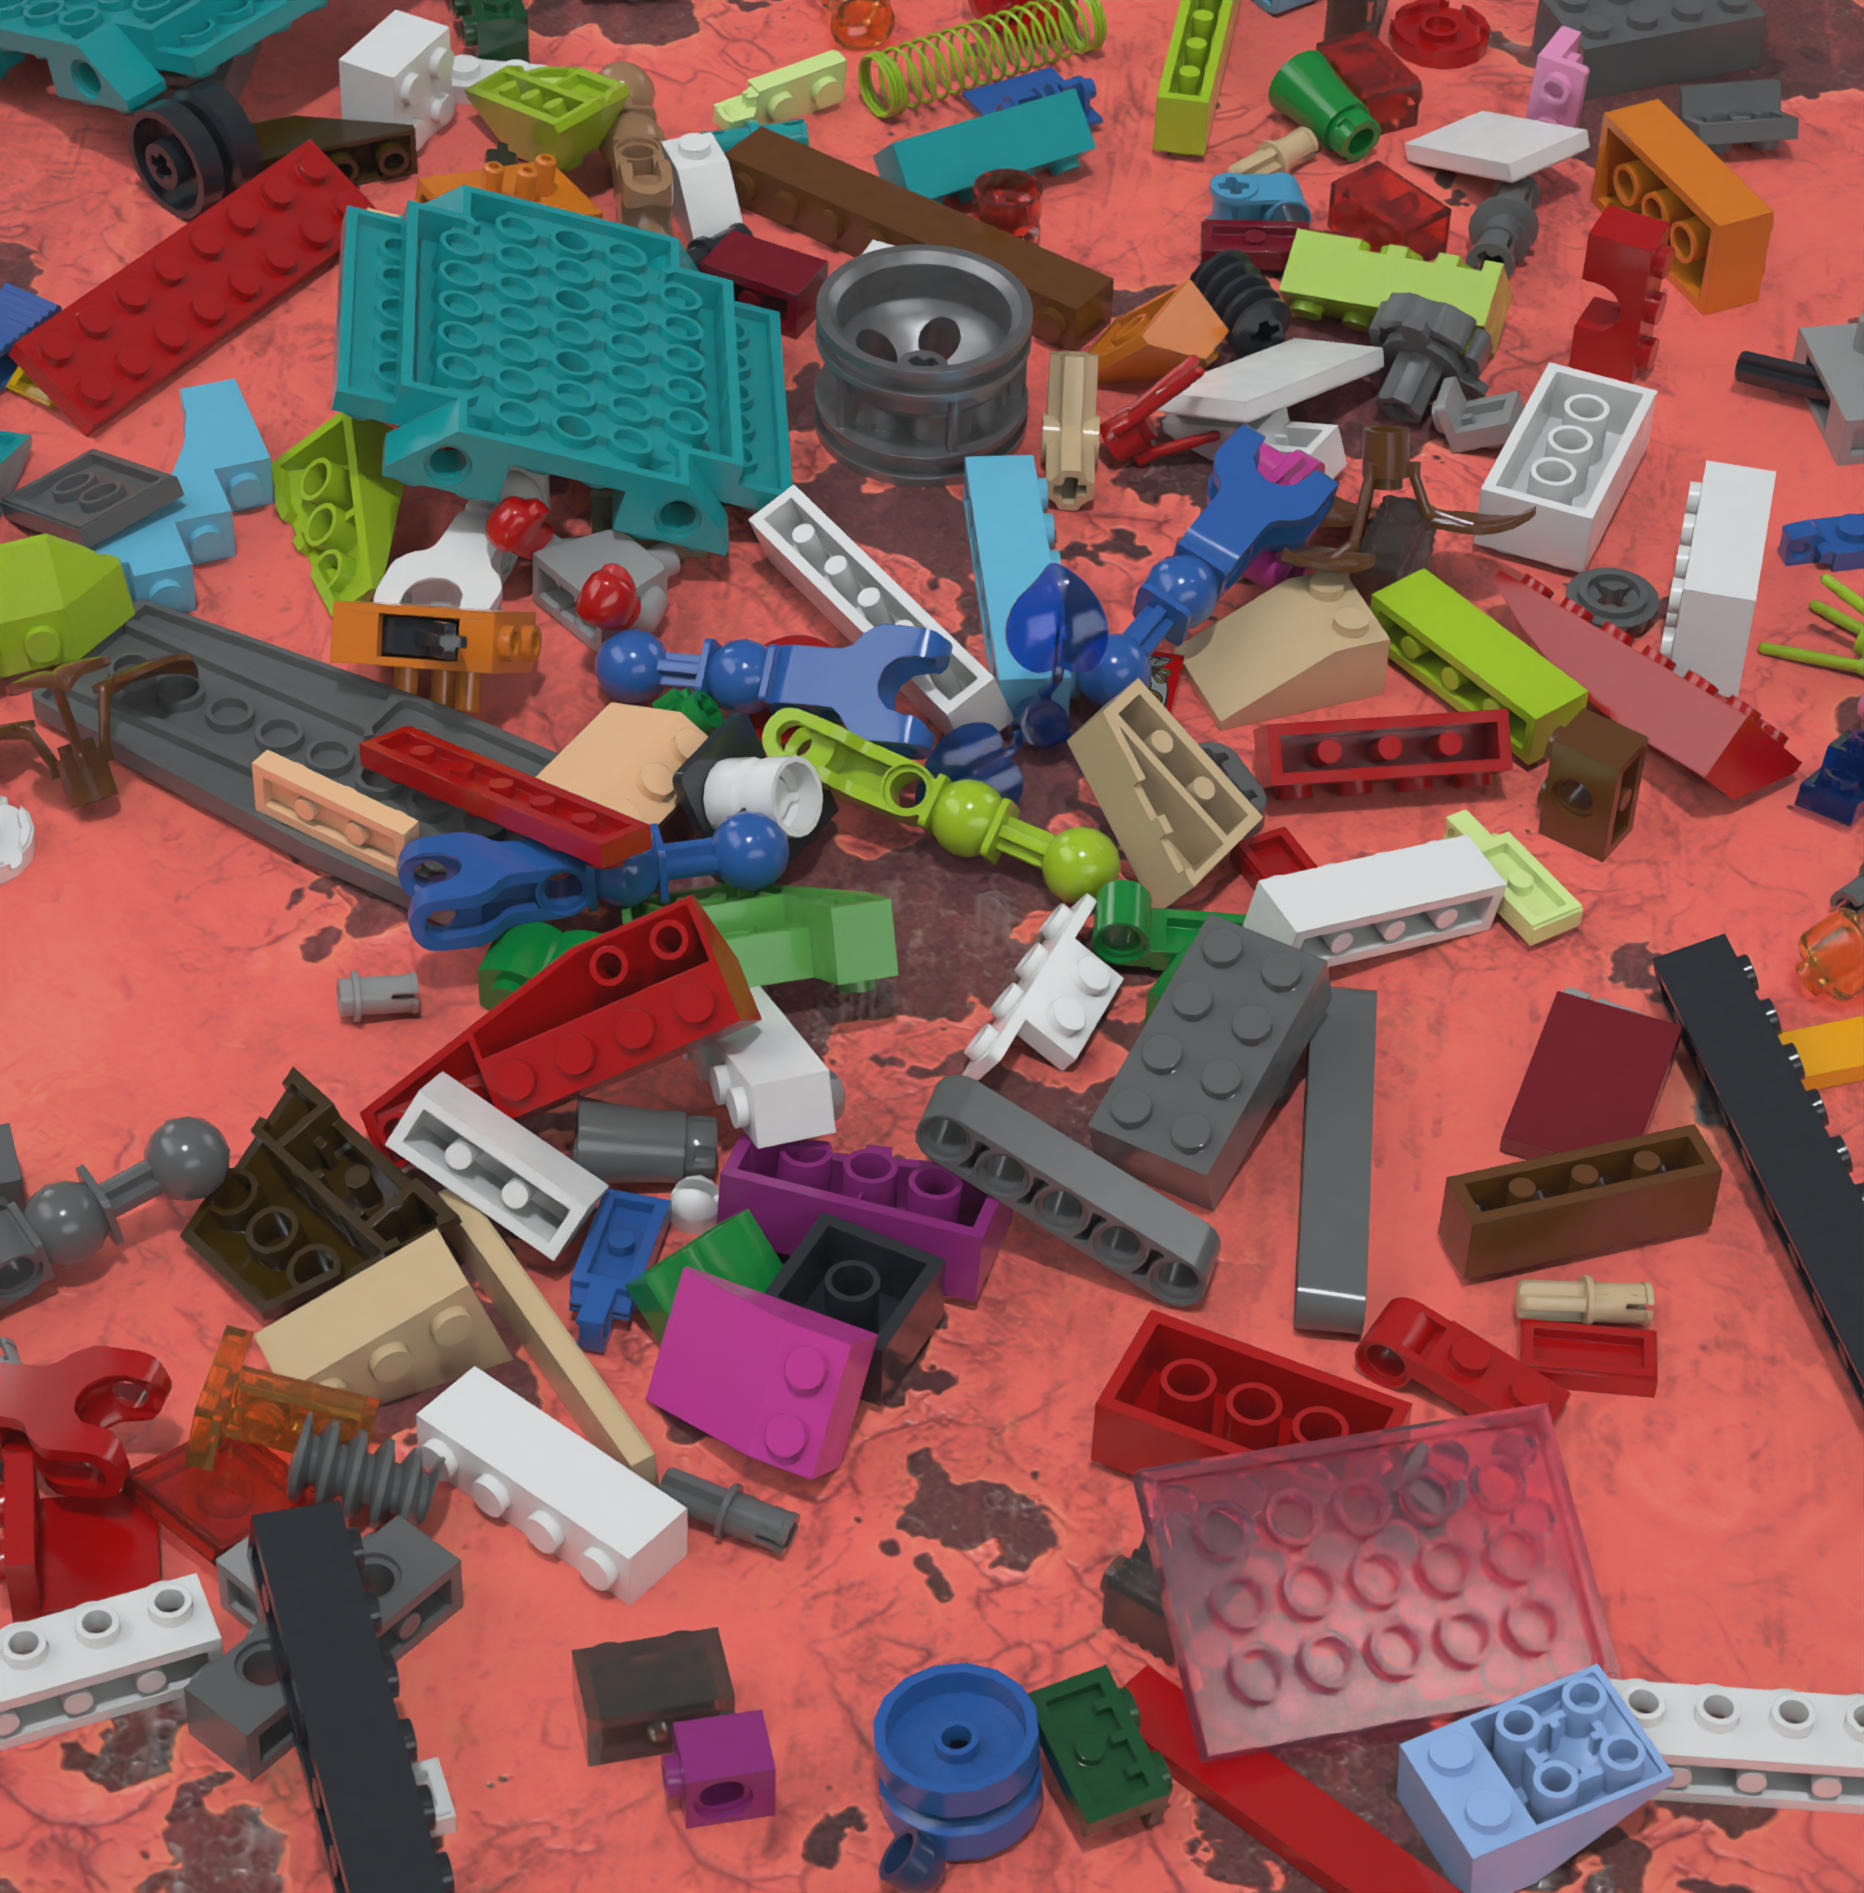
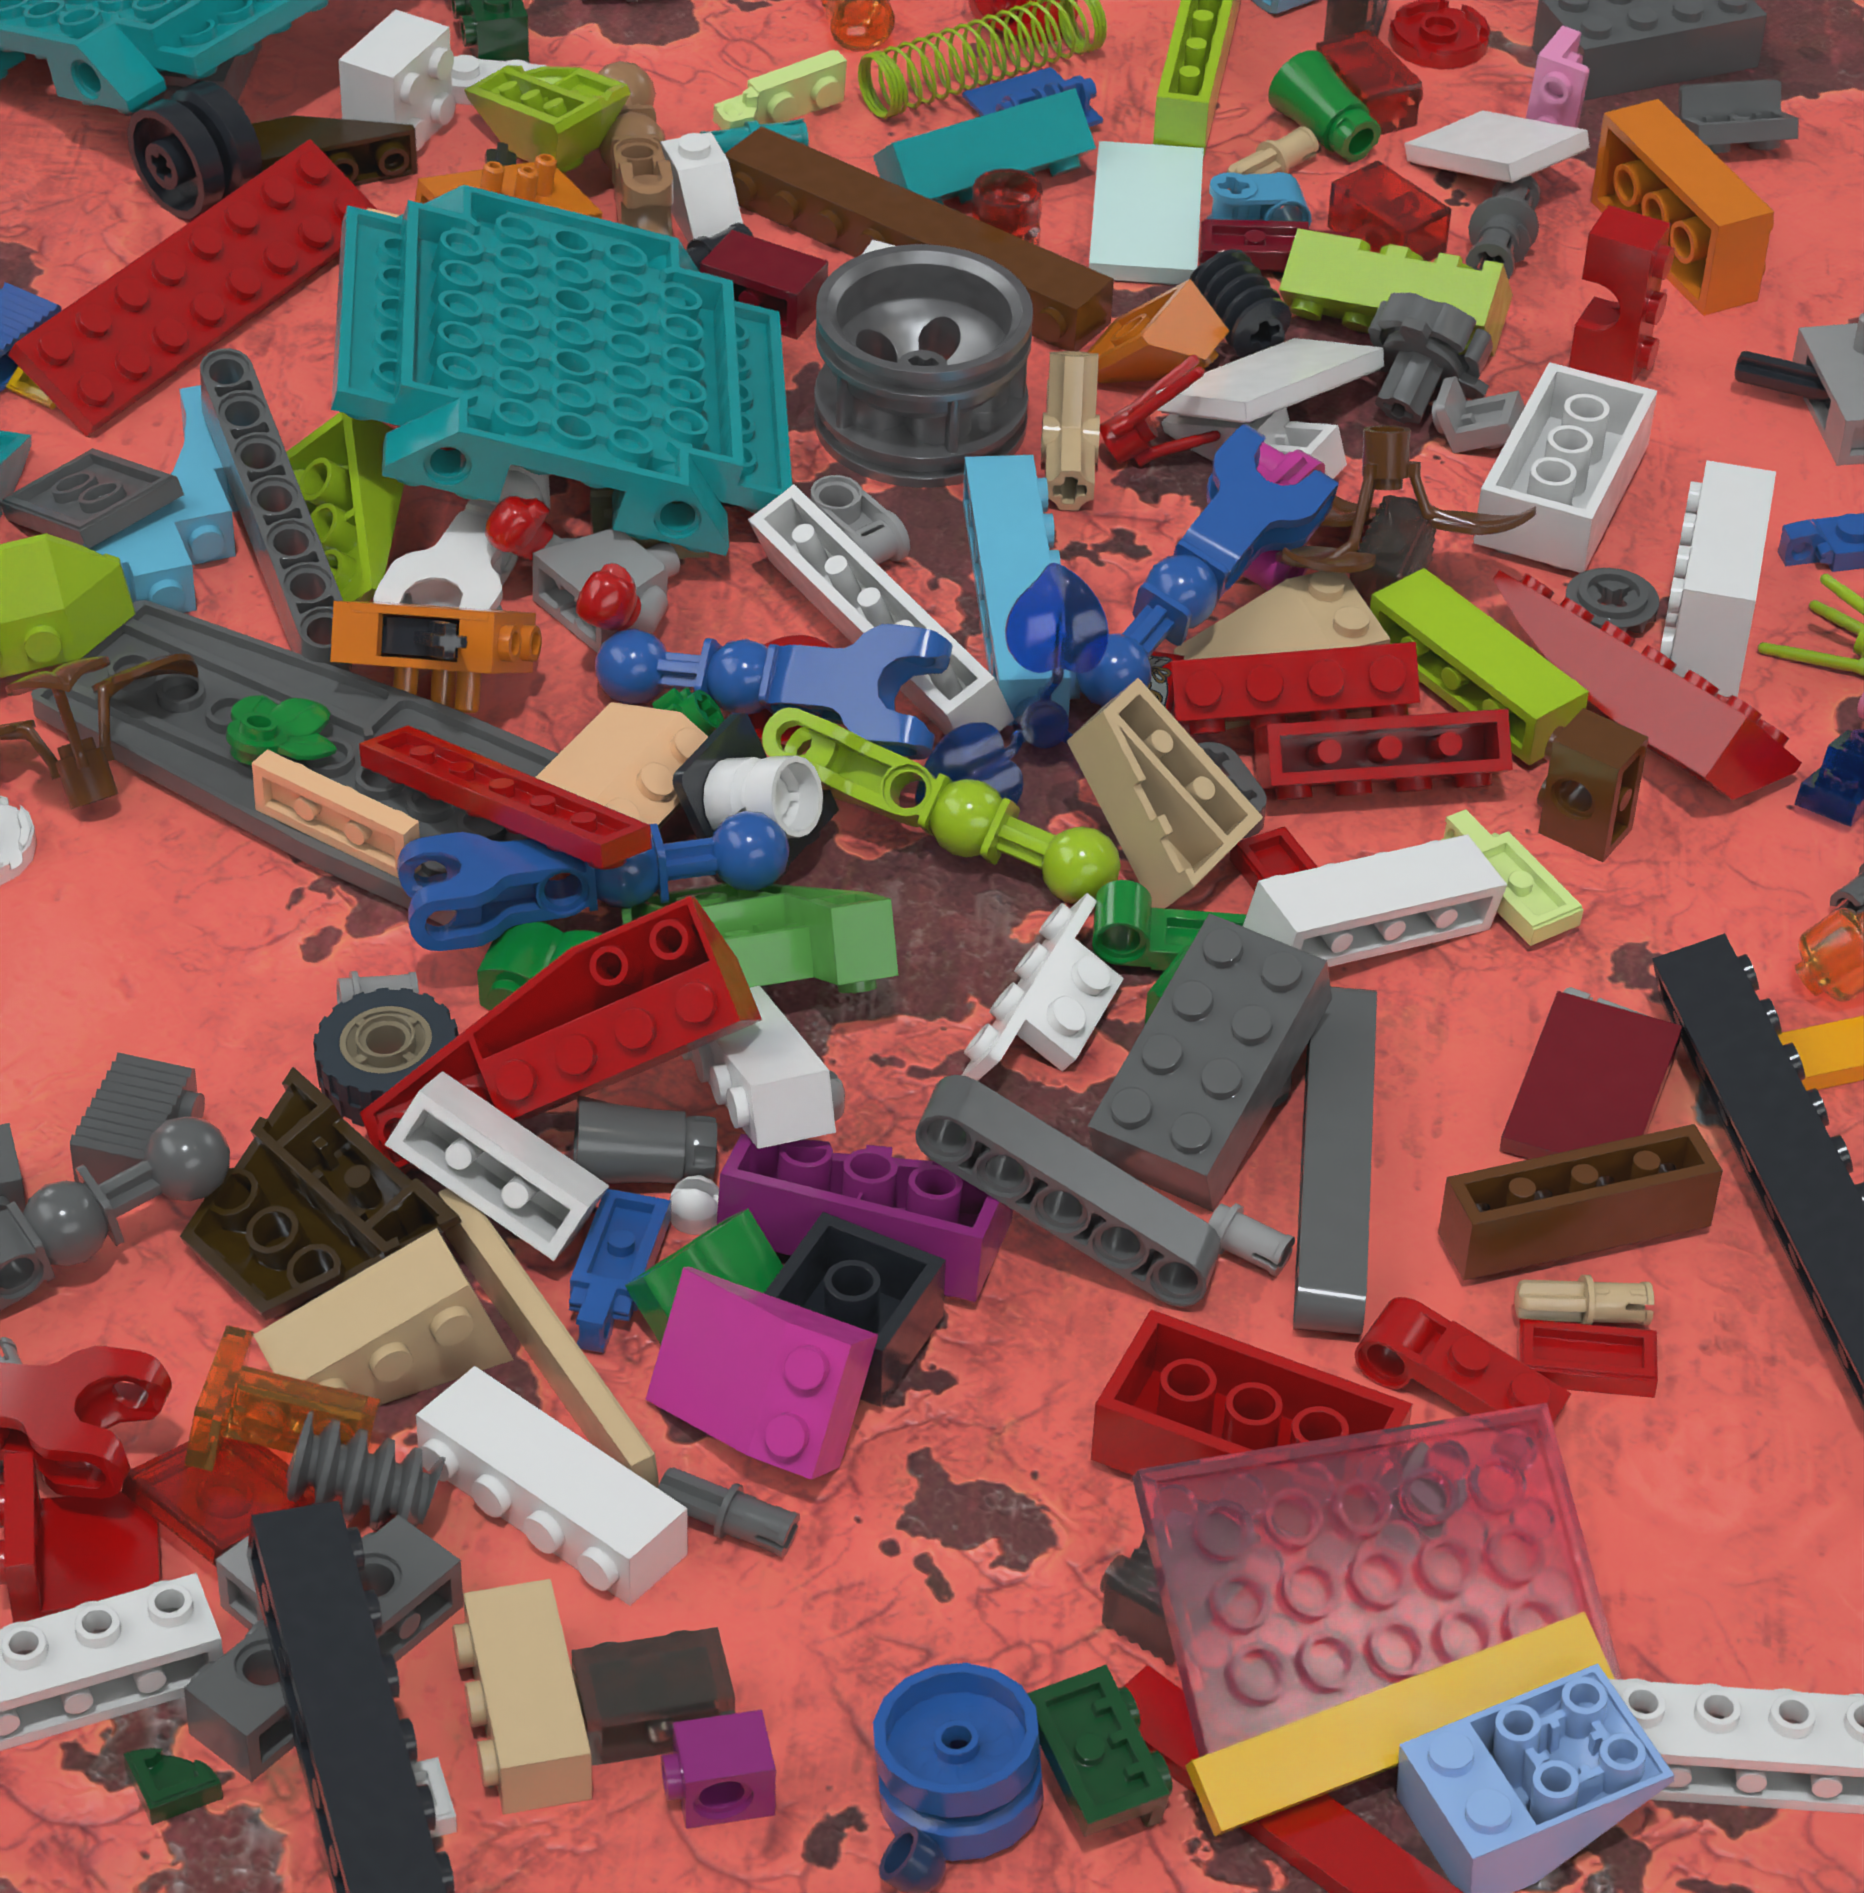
none -> dark grey brick [70,1052,205,1184]
none -> dark green tile [123,1748,223,1825]
none -> dark grey beam [200,348,352,672]
none -> green plate [226,695,337,765]
none -> black wheel [313,987,458,1127]
none -> tan brick [452,1579,592,1815]
none -> light grey piece [810,475,910,565]
none -> light aqua tile [1089,141,1204,285]
none -> red brick [1171,642,1421,735]
none -> yellow tile [1185,1611,1615,1836]
none -> light grey pin [1208,1203,1295,1276]

